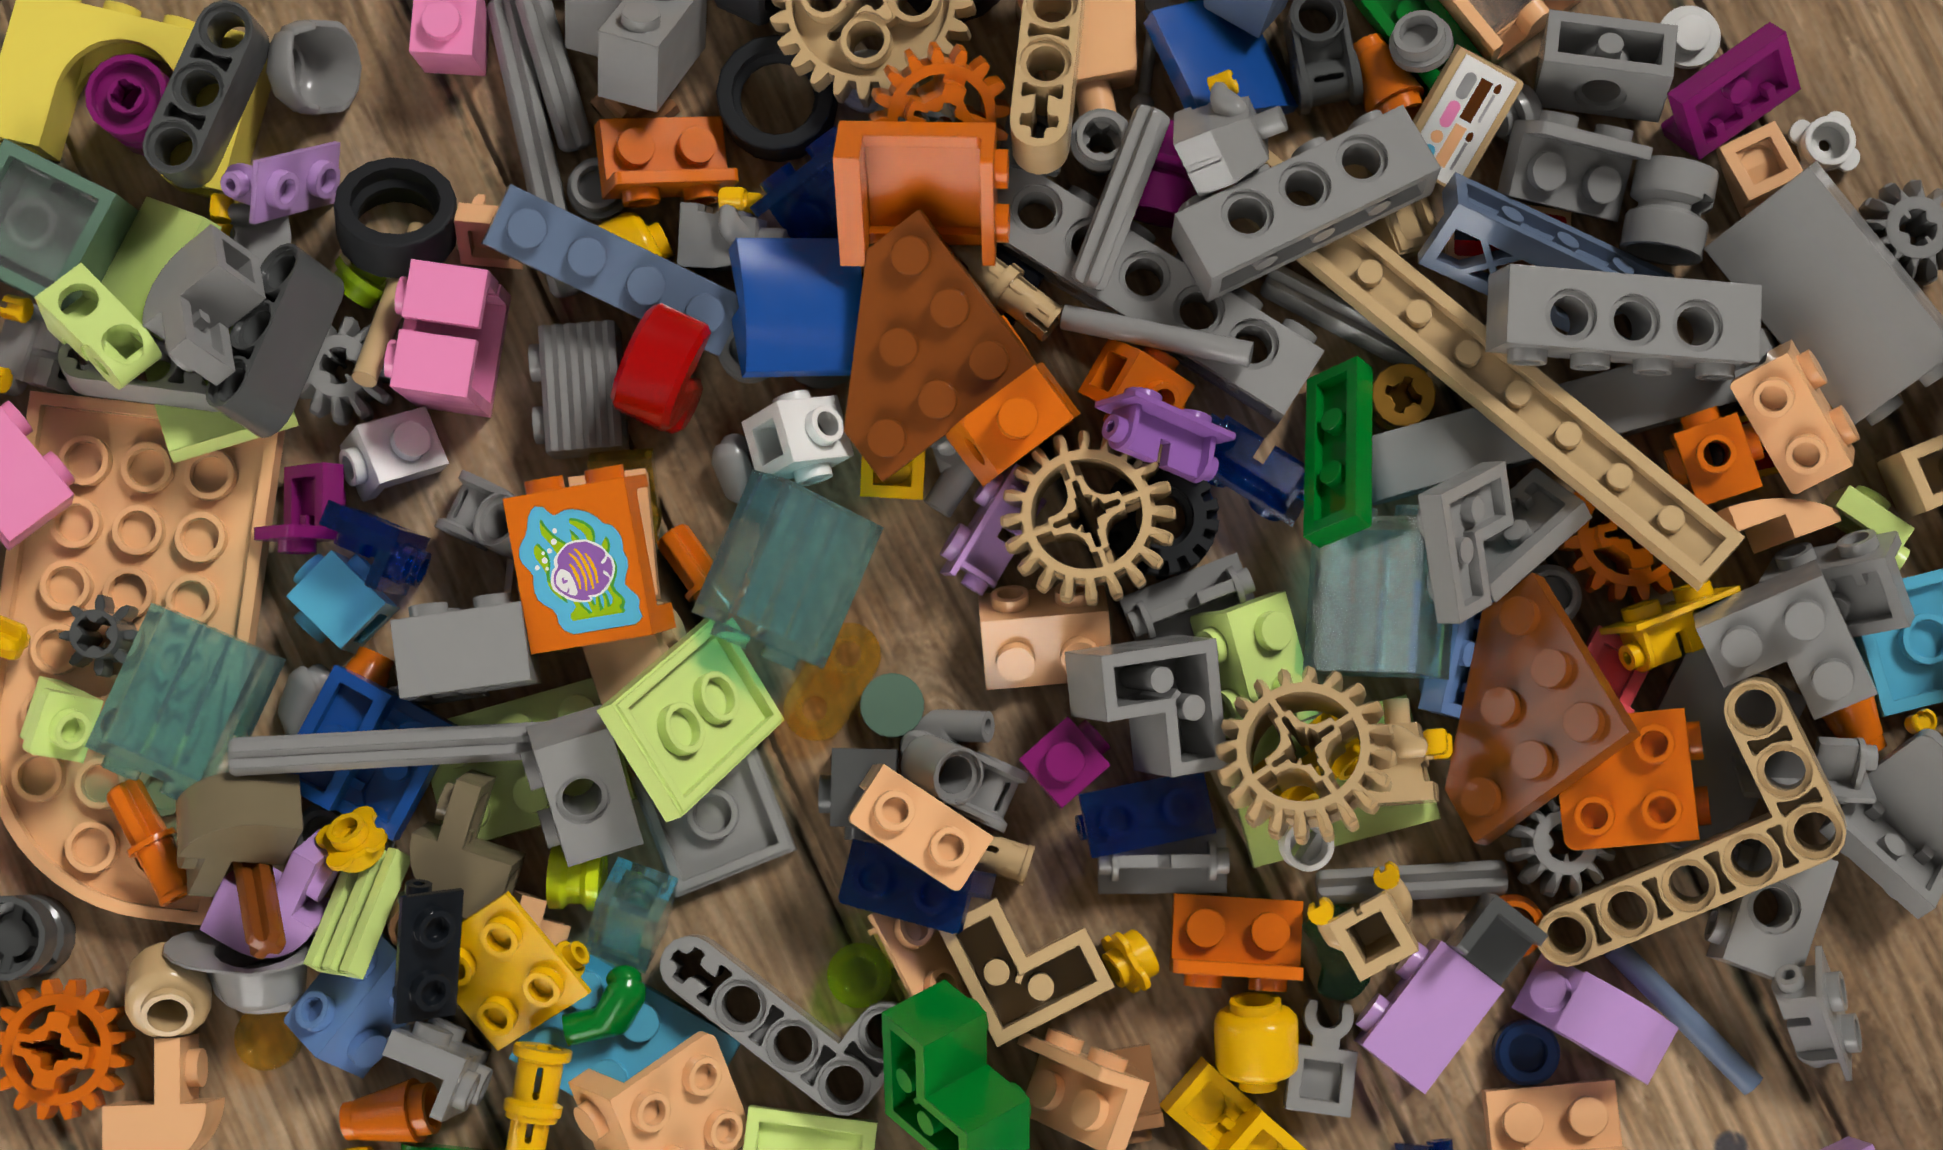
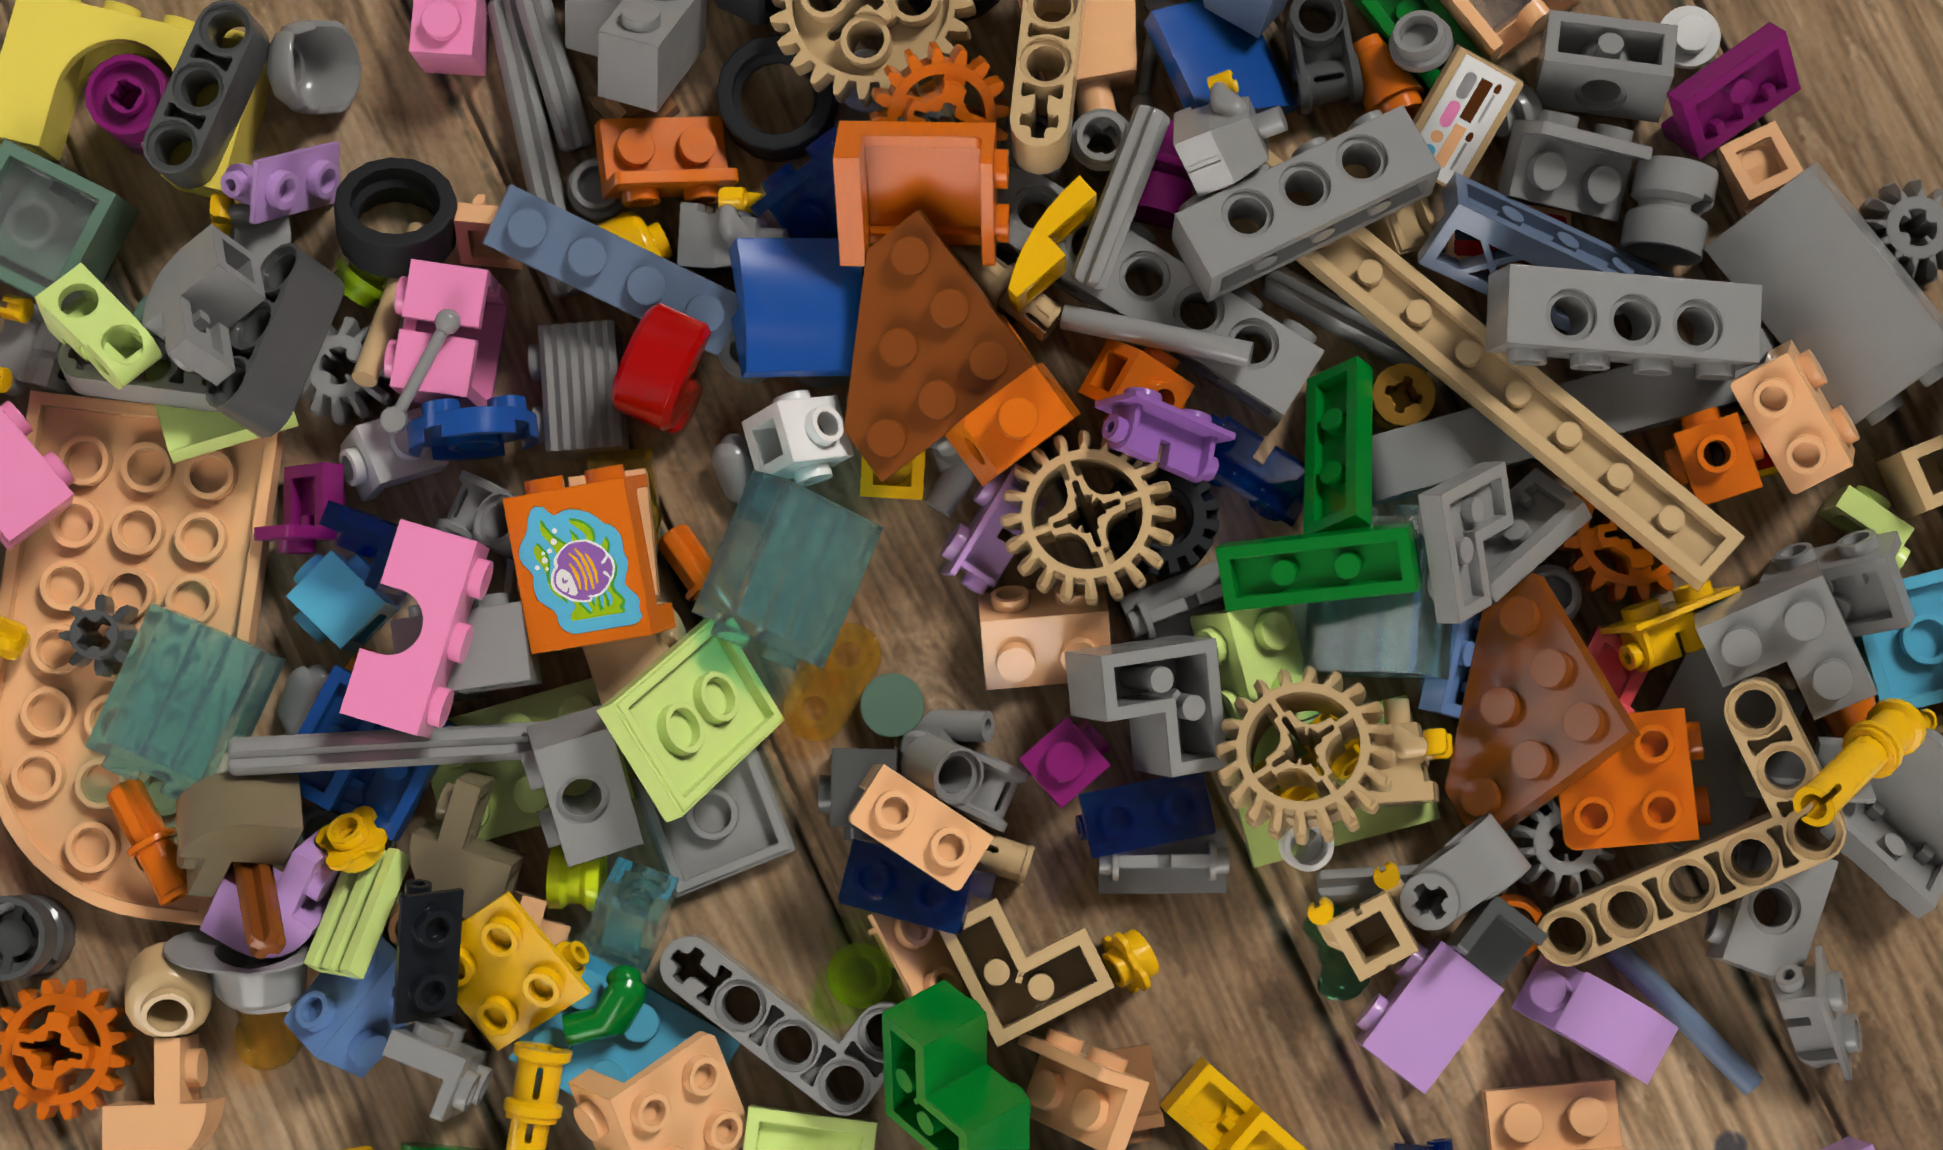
yellowish green bracket [20,676,104,763] -> none
yellowish green tile [101,196,222,340] -> none
orange cone [339,1078,442,1143] -> none
orange bracket [1169,893,1304,992] -> none
yellow head [1214,992,1299,1094] -> none
light grey plate [1283,998,1358,1118] -> none
dark blue tile [1491,1019,1560,1086] -> none
light nougat slope [1715,498,1842,554] -> none
white plate [1788,111,1860,172] -> none
none -> bright pink arch [339,519,494,739]
none -> light grey hinge [380,309,461,433]
none -> blue plate [407,395,539,461]
none -> yellow slope [1008,175,1097,313]
none -> green plate [1215,521,1423,612]
none -> light grey piece [1400,812,1531,930]
none -> yellow pin [1792,698,1927,827]

